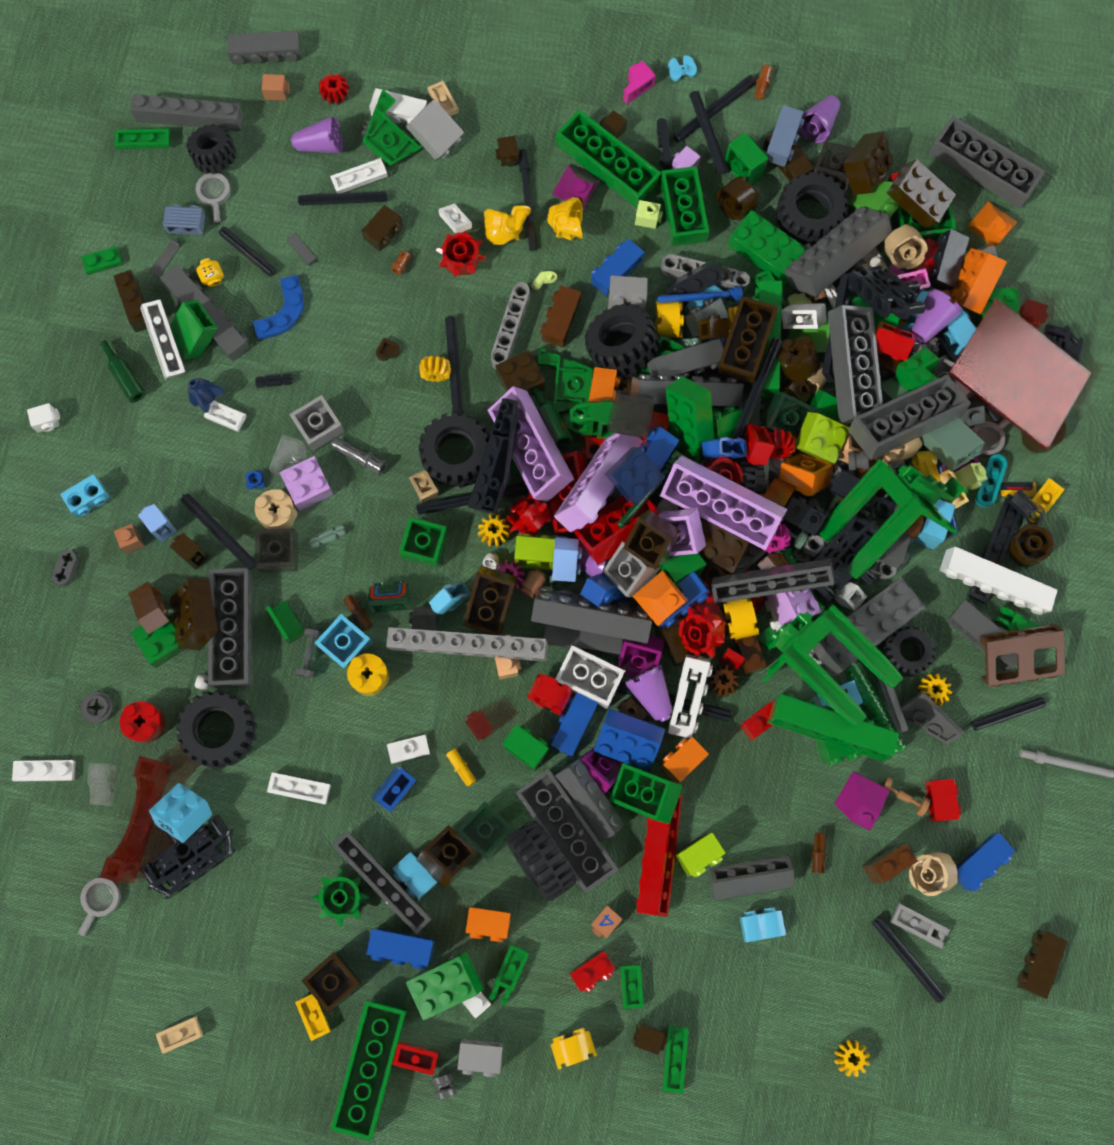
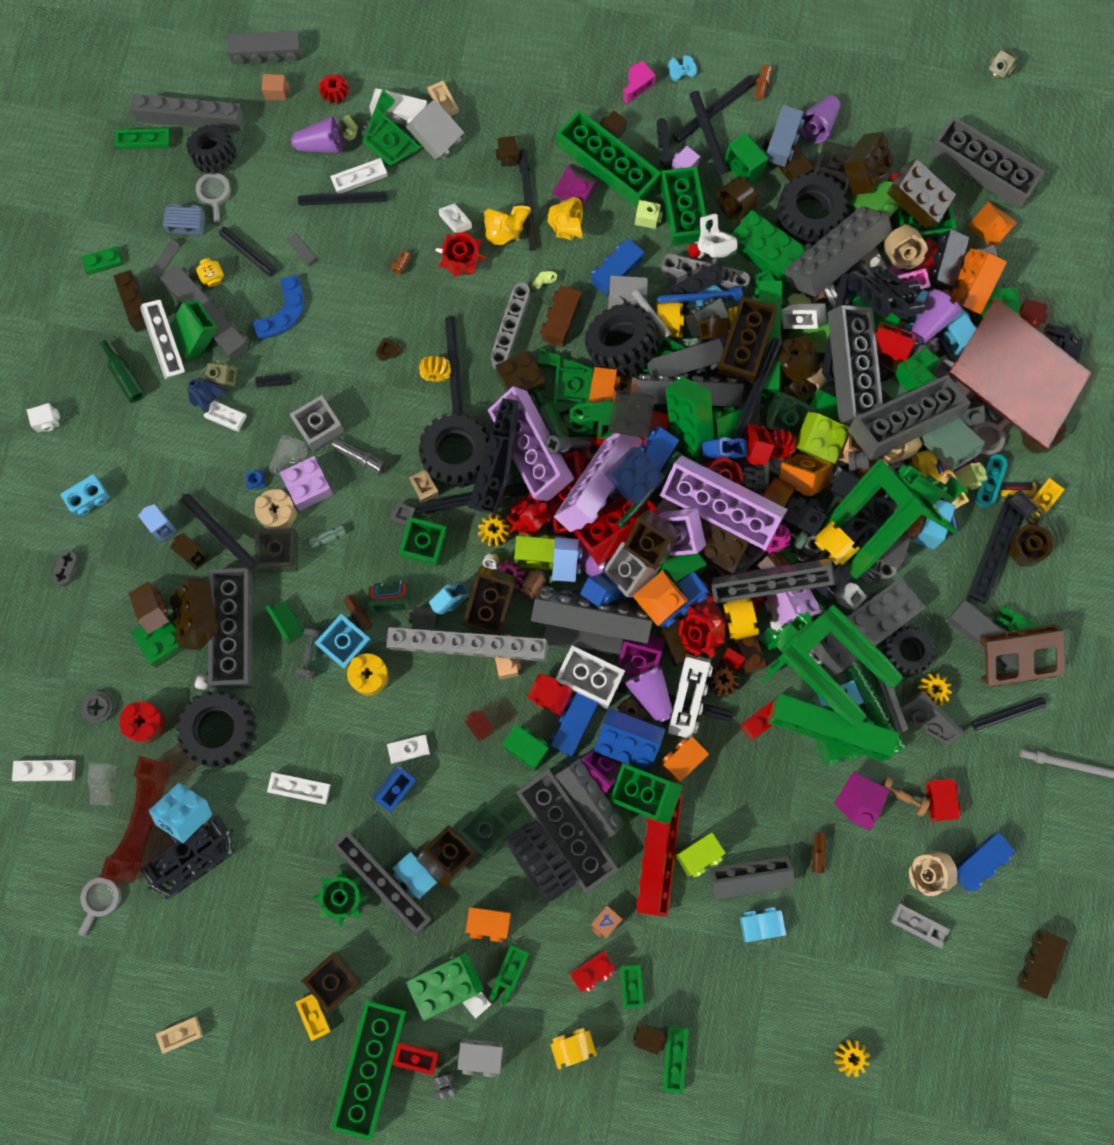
nougat brick [114,524,145,554] -> none
dark brown brick [361,205,403,251] -> none
blue brick [367,928,436,969] -> none
yellow axle [446,748,476,787] -> none
reddish brown brick [862,843,918,884] -> none
black axle [872,916,946,1003] -> none
white brick [940,547,1057,615] -> none
none -> olive brick [205,361,237,388]
none -> yellowish green arm [342,115,358,141]
none -> dark grey plate [391,502,416,527]
none -> dark grey pin [546,435,591,453]
none -> light grey bar [631,289,672,338]
none -> white piece [688,213,737,259]
none -> yellow brick [815,521,860,565]
none -> brick [989,48,1018,79]

